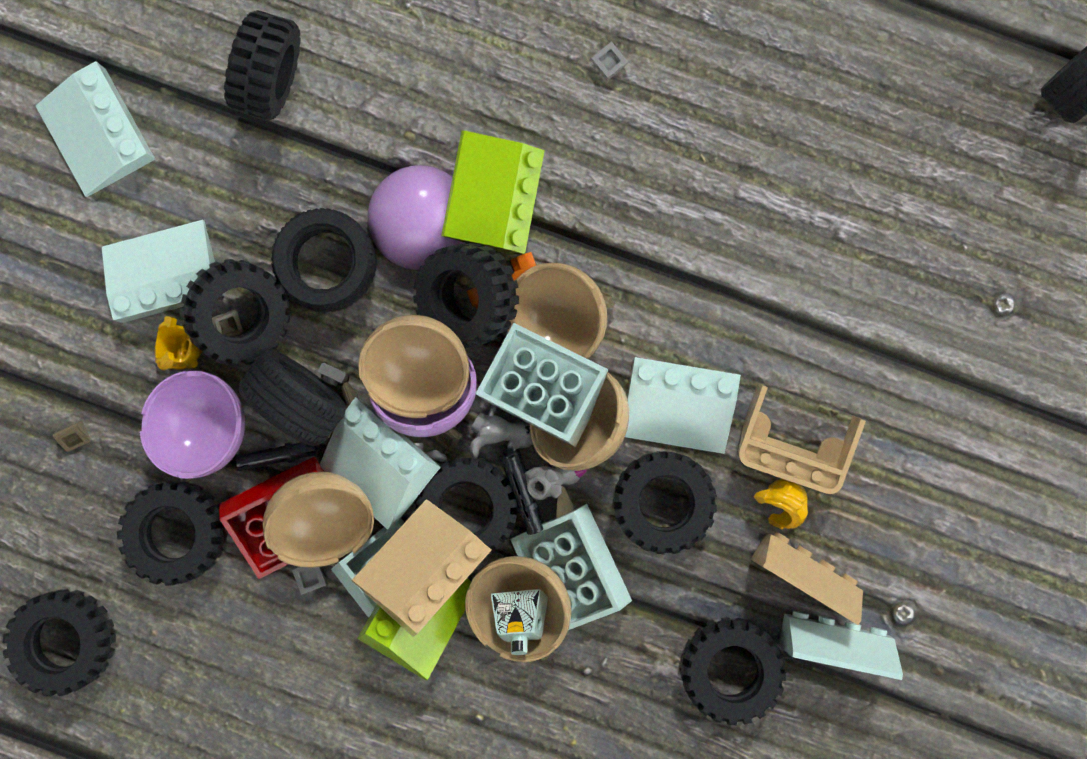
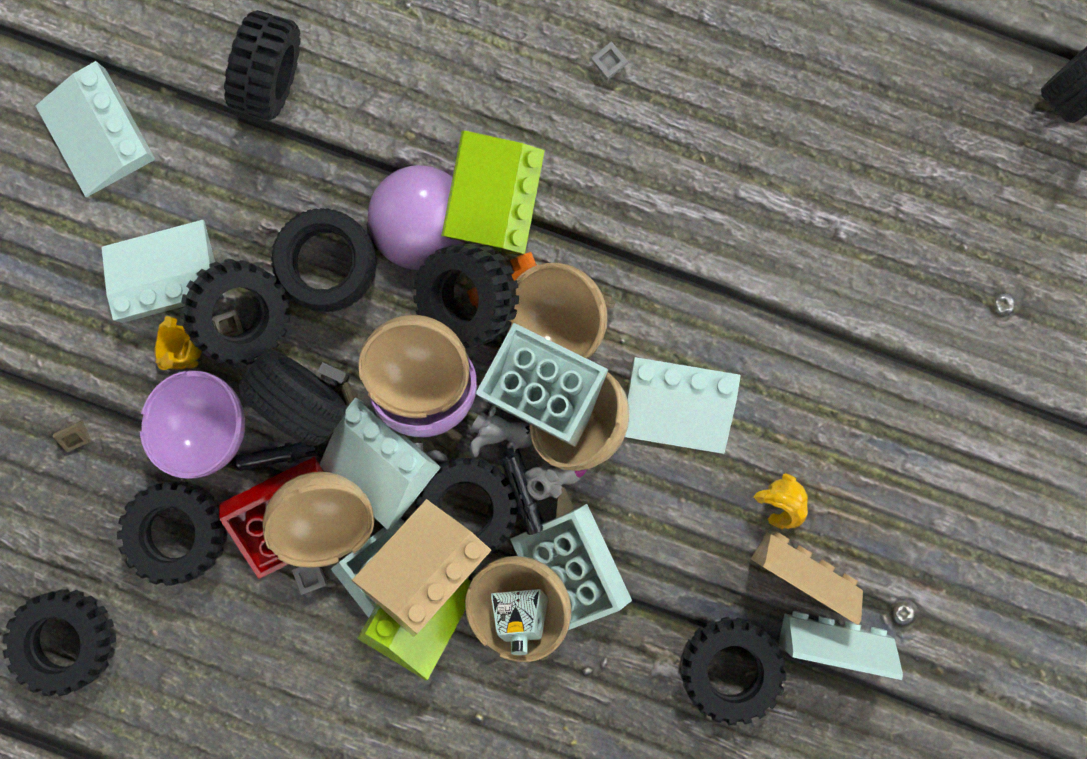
black tyre [613,451,717,555] -> none
tan windscreen [738,383,866,494] -> none

